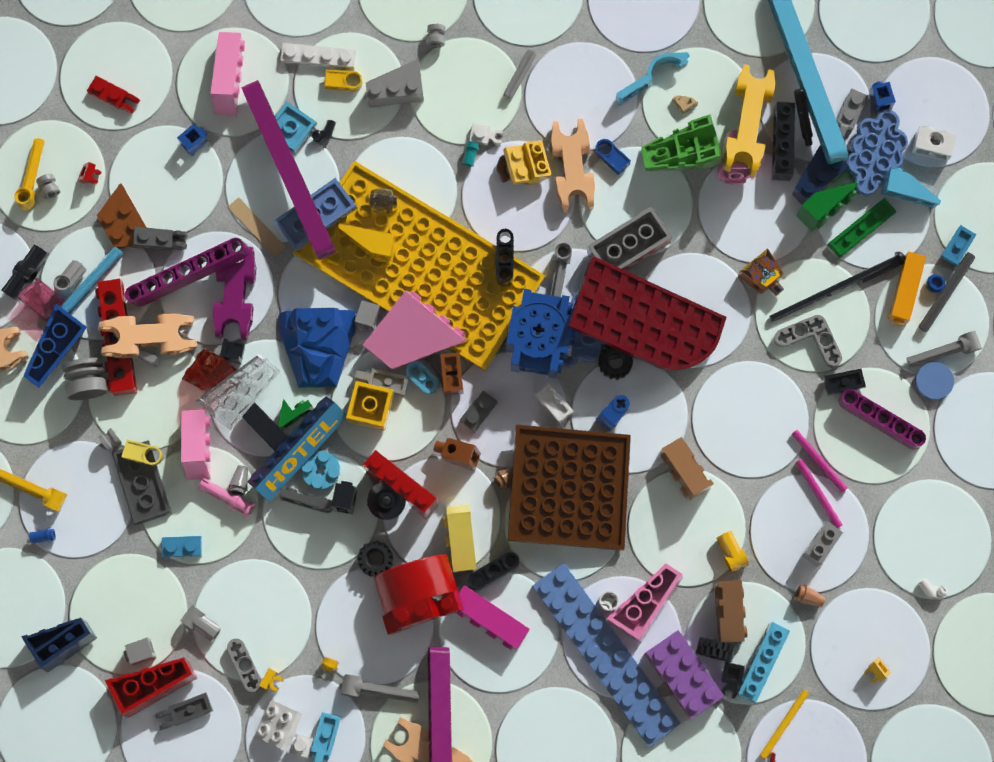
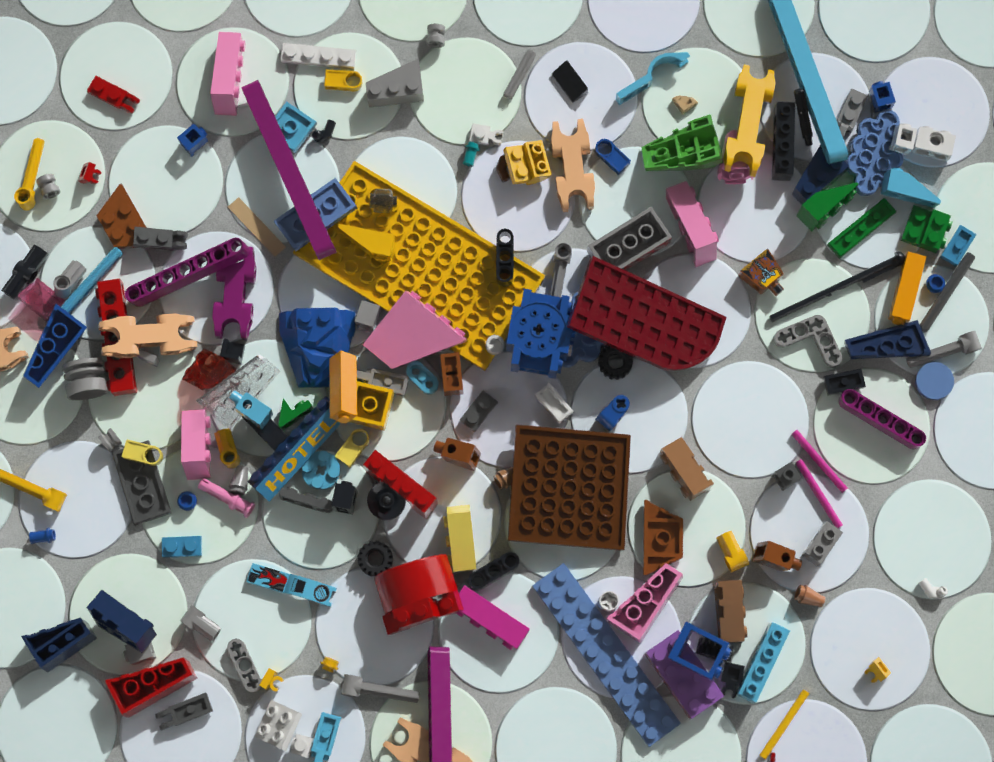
none -> dark blue wedge [86,590,157,653]
none -> blue plate [177,491,197,511]
none -> yellow piece [214,428,240,469]
none -> medium azure torso [228,390,273,430]
none -> piece [246,563,337,607]
none -> light orange brick [329,350,357,424]
none -> light yellow piece [335,429,369,468]
none -> white tile [486,335,505,355]
none -> black slope [551,60,588,103]
none -> dark orange wing [643,500,683,576]
none -> bright pink wedge [666,181,719,267]
none -> blue window [668,622,732,681]
none -> dark orange torso [752,541,802,571]
none -> dark grey brick [772,462,802,491]
none -> dark blue wing [844,320,931,359]
none -> white brick [889,123,917,155]
none -> green plate [900,205,953,253]

